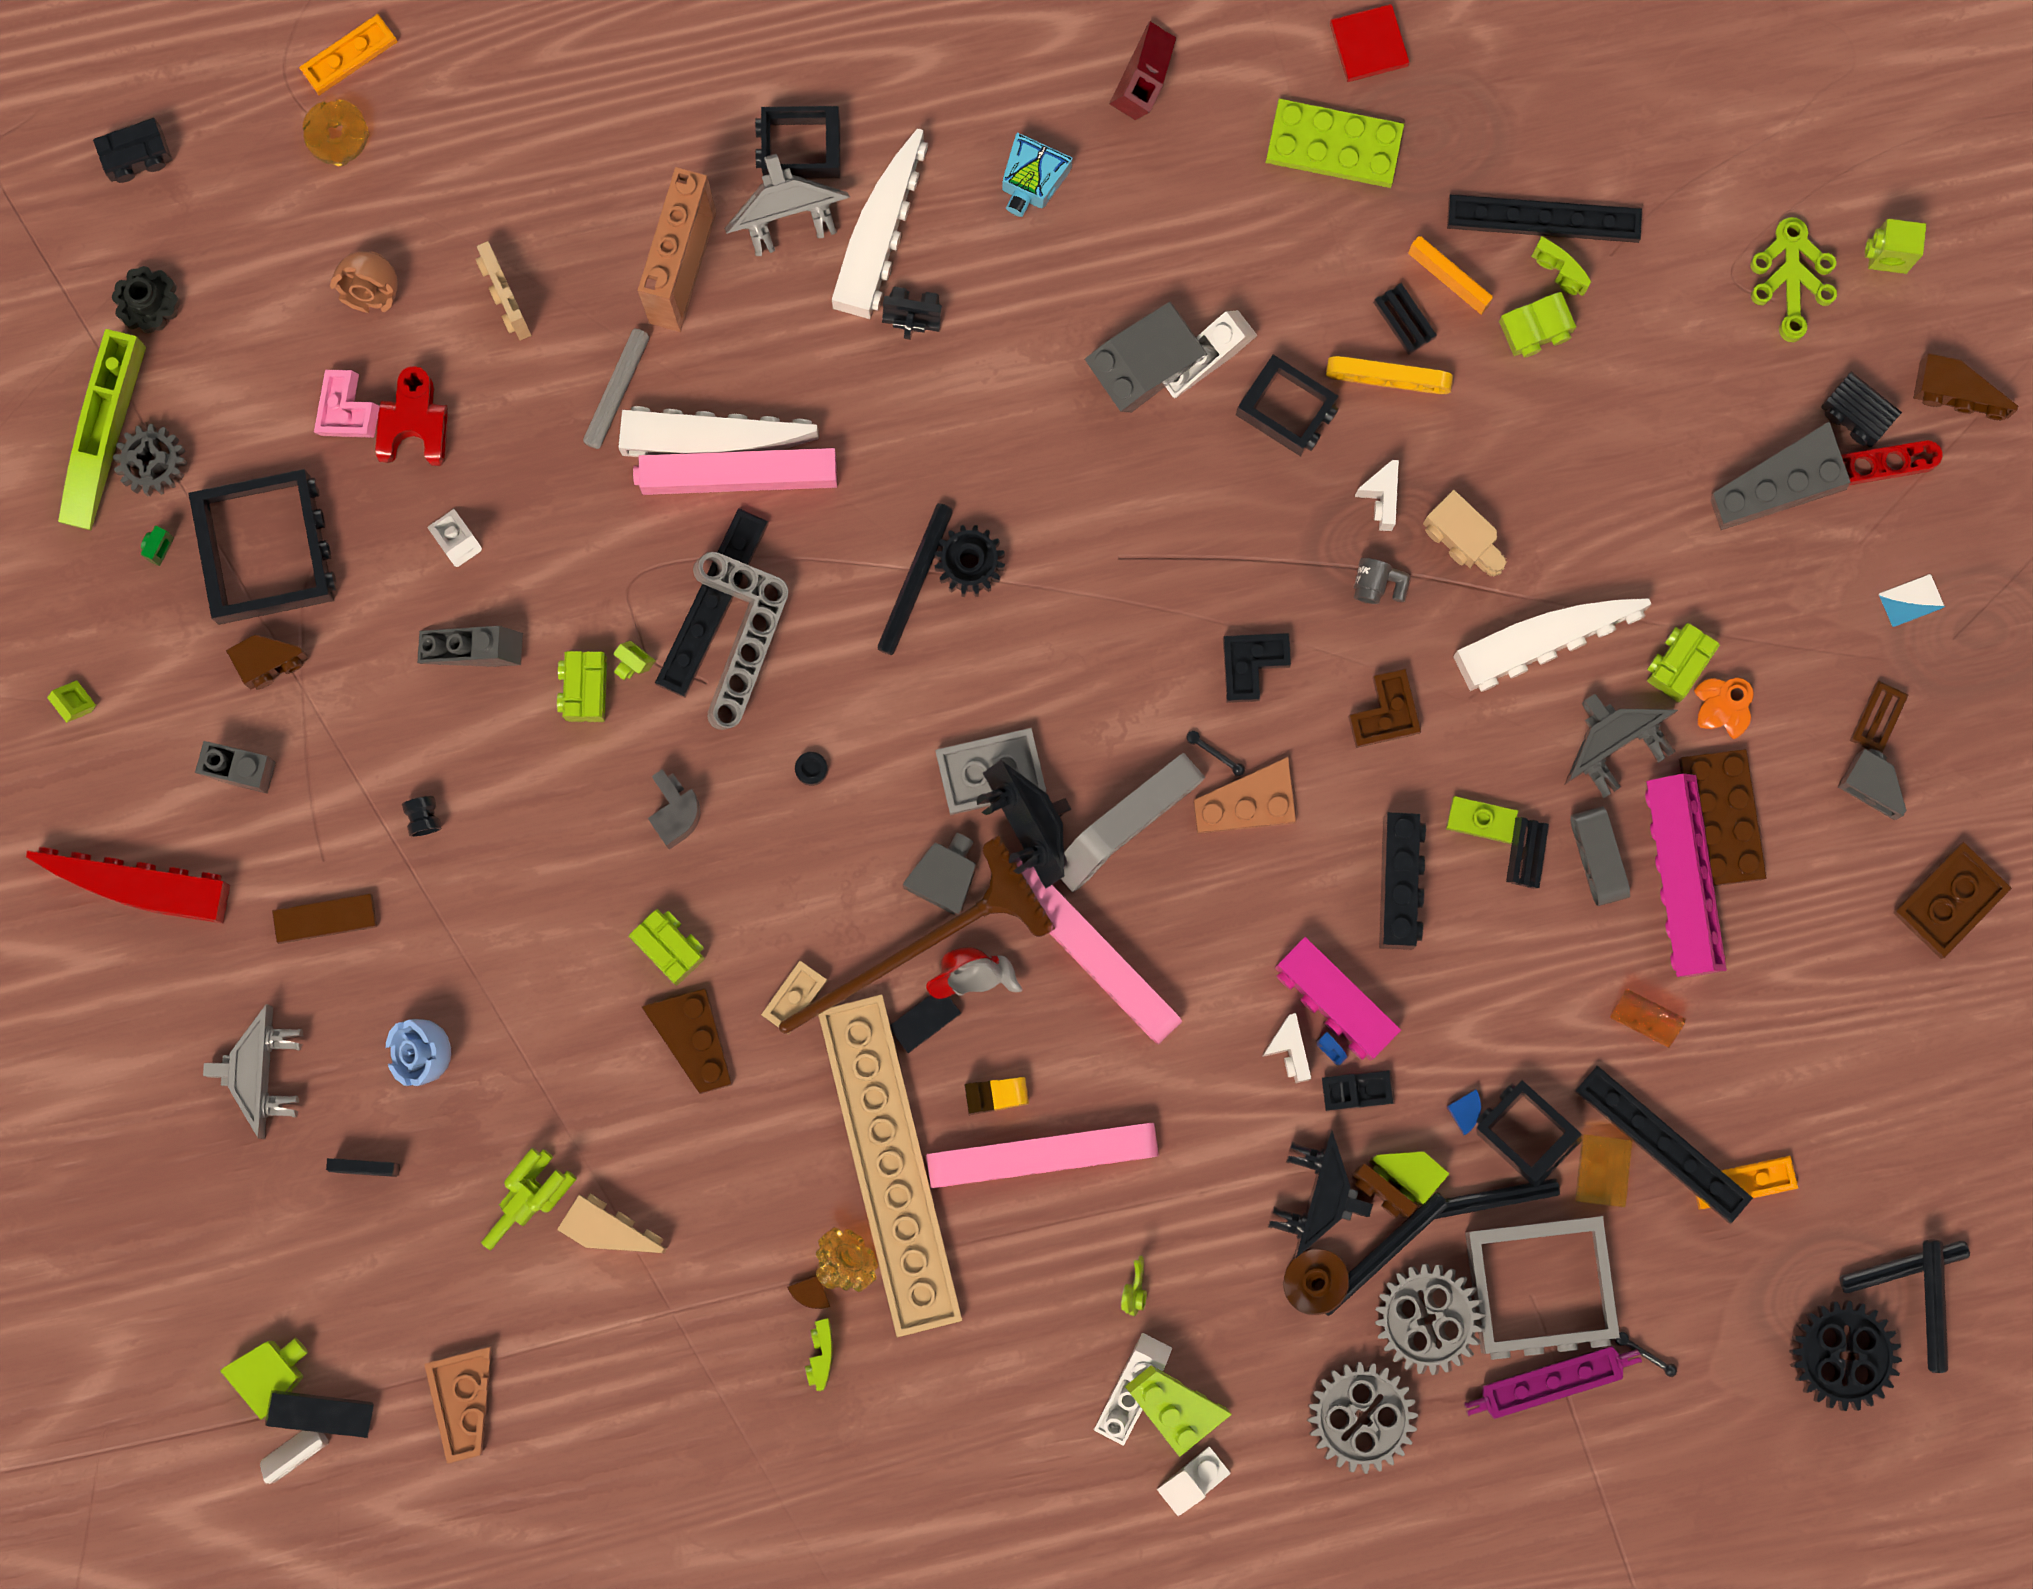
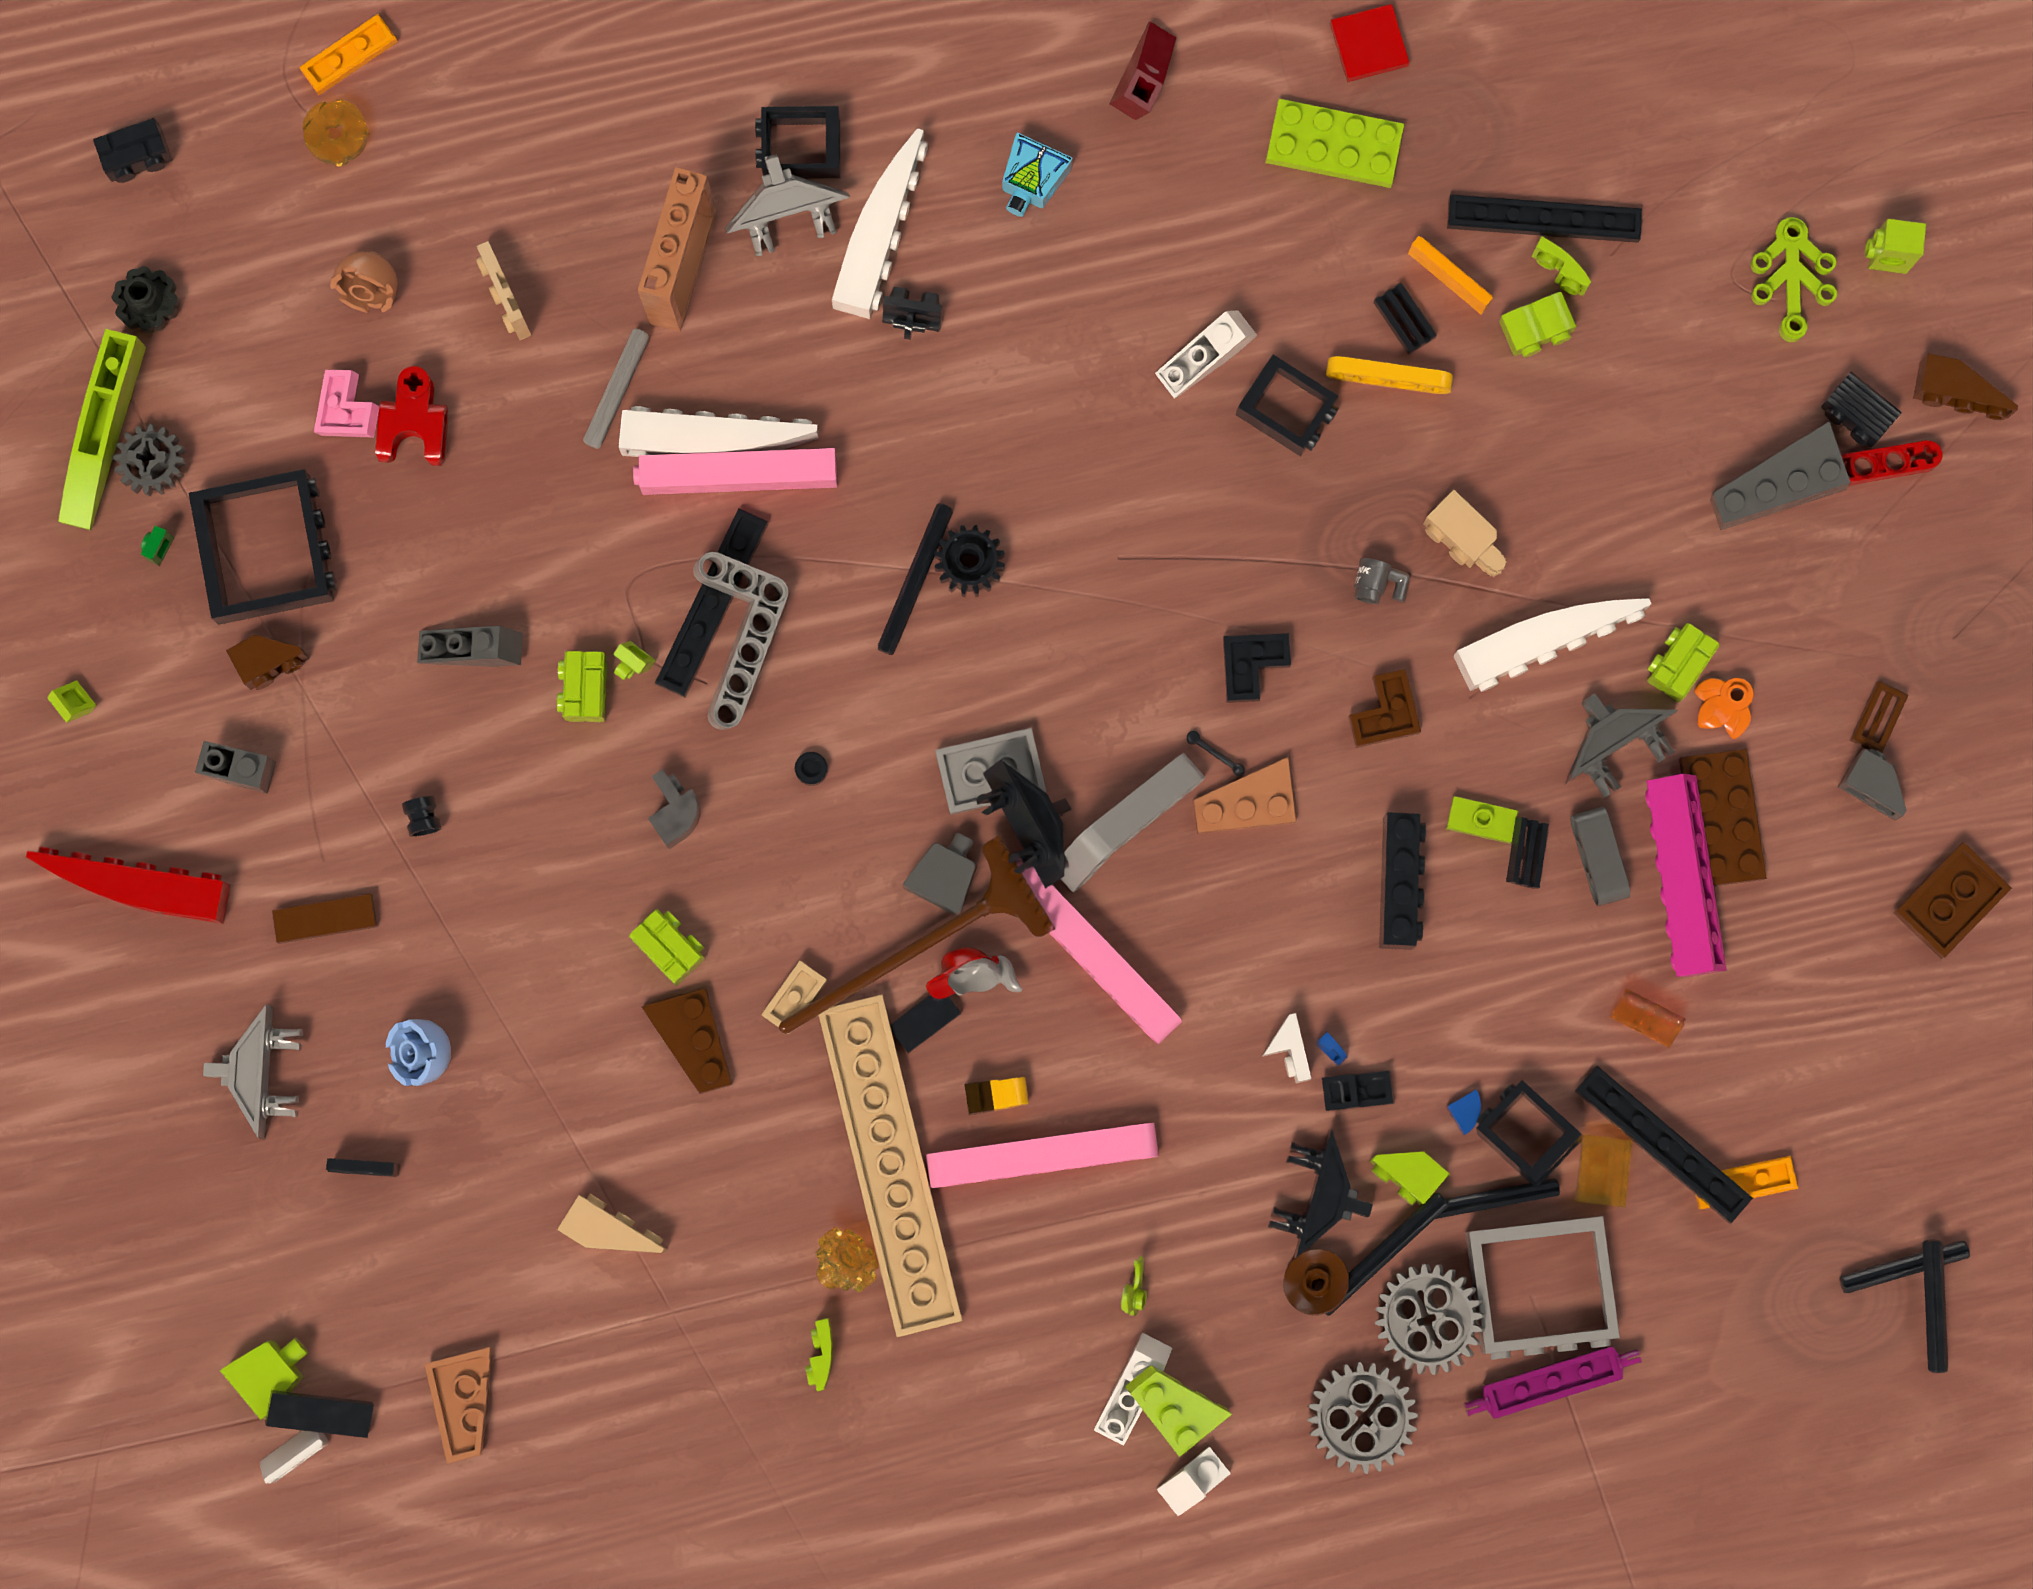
white slope [427,509,482,567] -> none
lime plant [481,1148,577,1250] -> none
reddish brown tile [787,1275,830,1309] -> none
dark grey slope [1084,302,1208,413] -> none
dark pink brick [1275,937,1401,1061] -> none
reddish brown plate [1352,1163,1418,1218] -> none
white slope [1355,460,1399,531] -> none
black hinge [1615,1332,1677,1377] -> none
black gear [1789,1301,1902,1411] -> none
sticker [1879,574,1945,627] -> none

